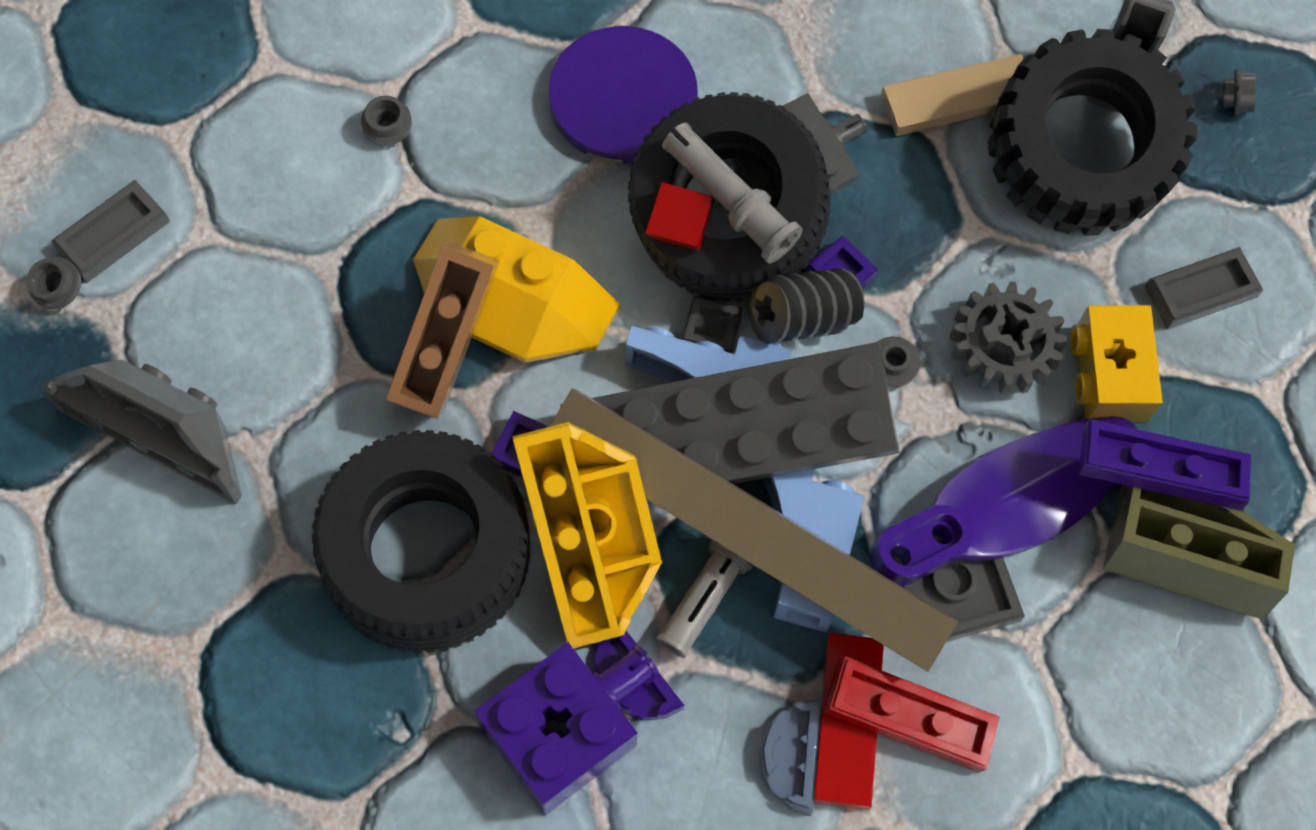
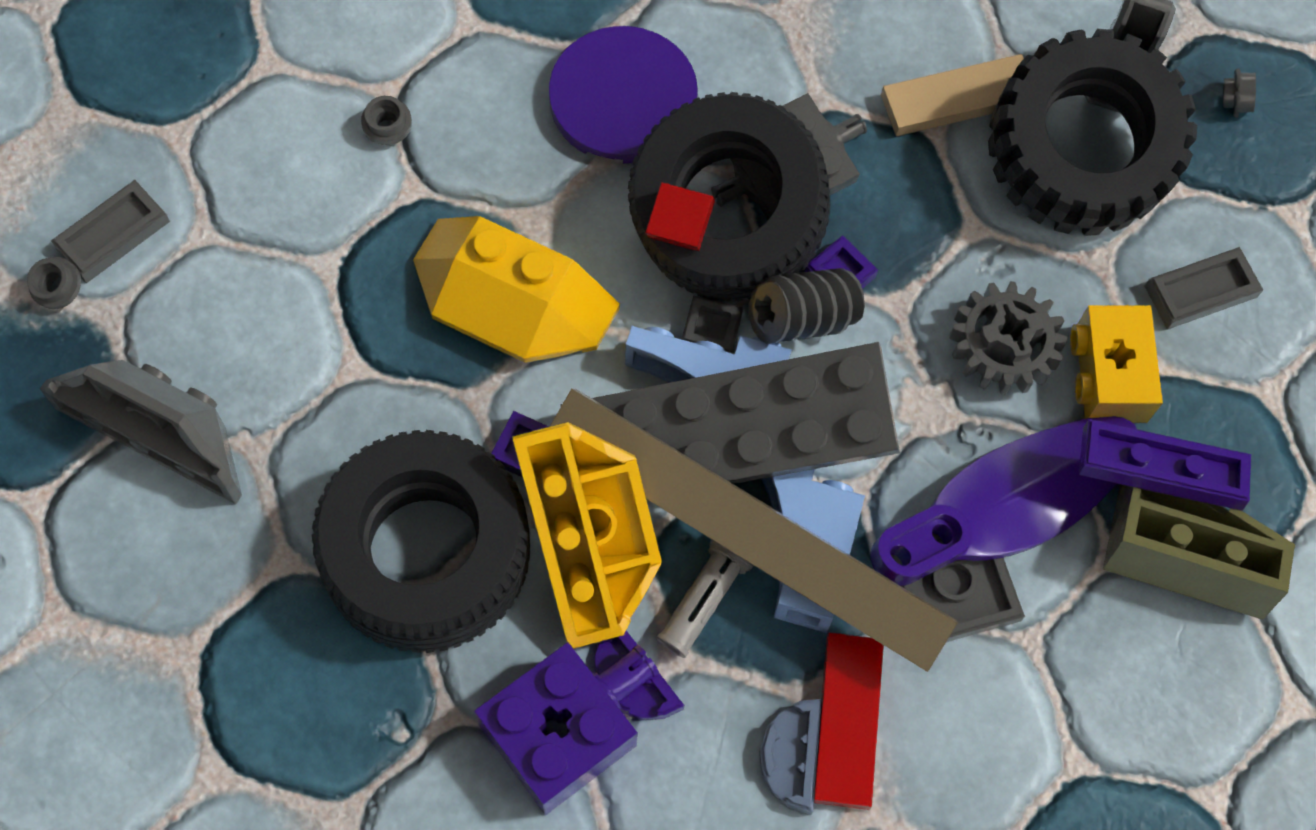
medium nougat brick [386,242,500,419] -> none
light grey pin [662,123,803,263] -> none
red tile [823,656,1000,773] -> none
dark grey plate [877,336,920,388] -> none

